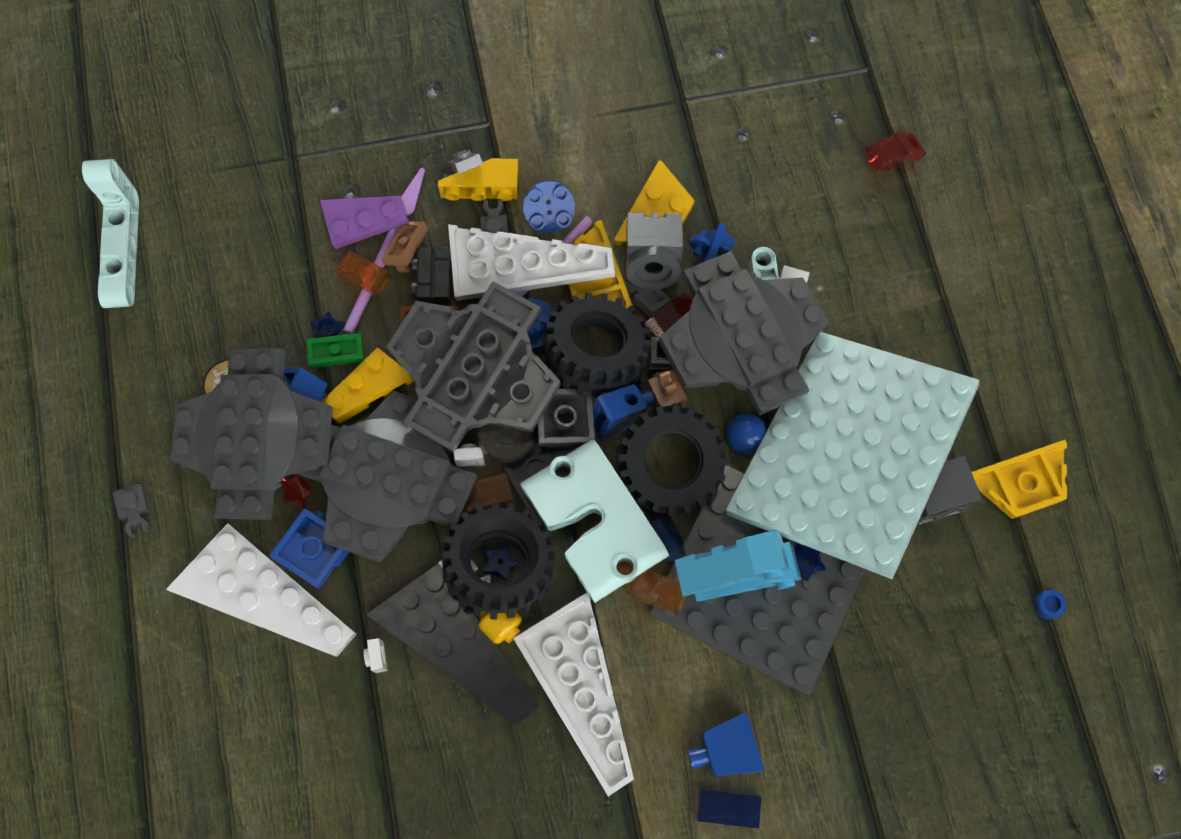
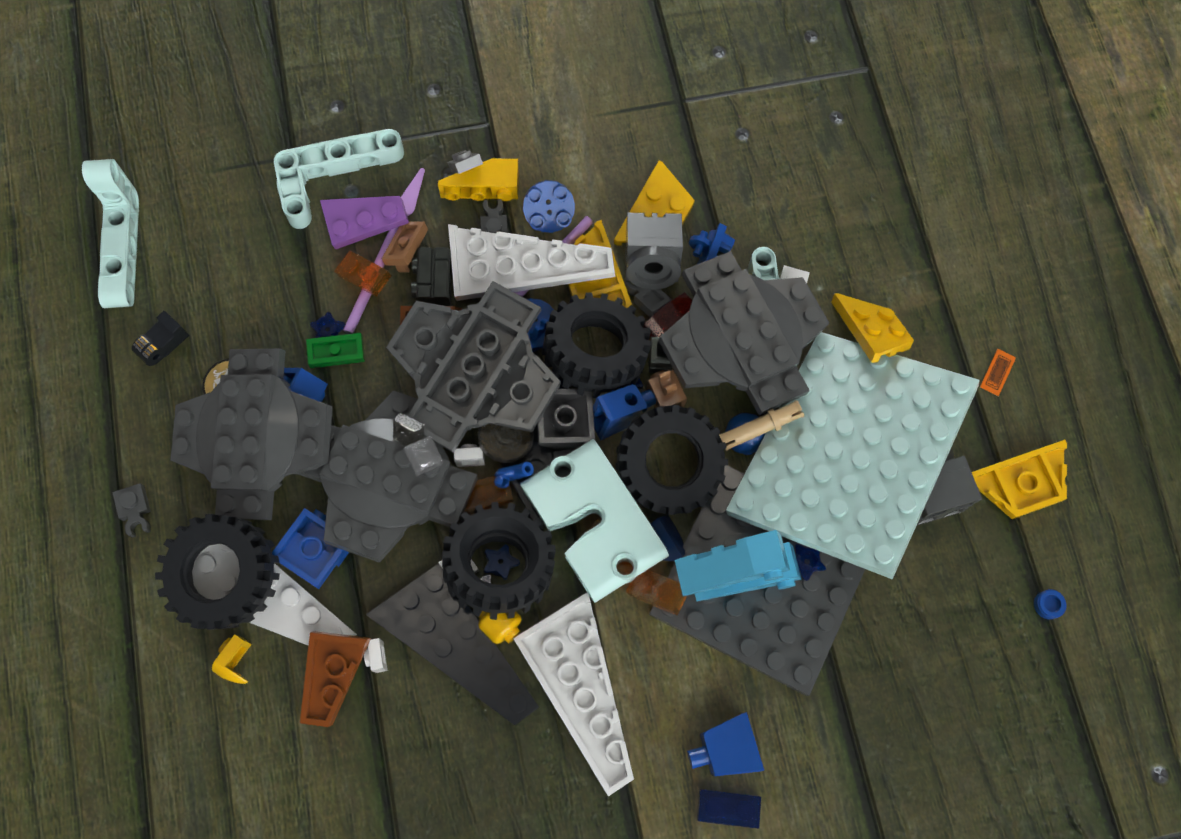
clear red plate [281,474,312,509] -> none
yellow wing [322,347,415,424] -> none
clear red slope [864,132,926,172] -> none
none -> black leg [132,311,190,366]
none -> black tyre [155,514,280,630]
none -> yellow plate [212,634,252,684]
none -> light aqua beam [274,129,404,229]
none -> dark orange wing [300,631,371,727]
none -> clear smoke plate [393,413,424,450]
none -> clear plate [404,436,443,476]
none -> blue arm [494,462,534,488]
none -> tan pin [719,400,804,451]
none -> yellow wing [831,293,914,363]
none -> sticker [980,349,1016,397]

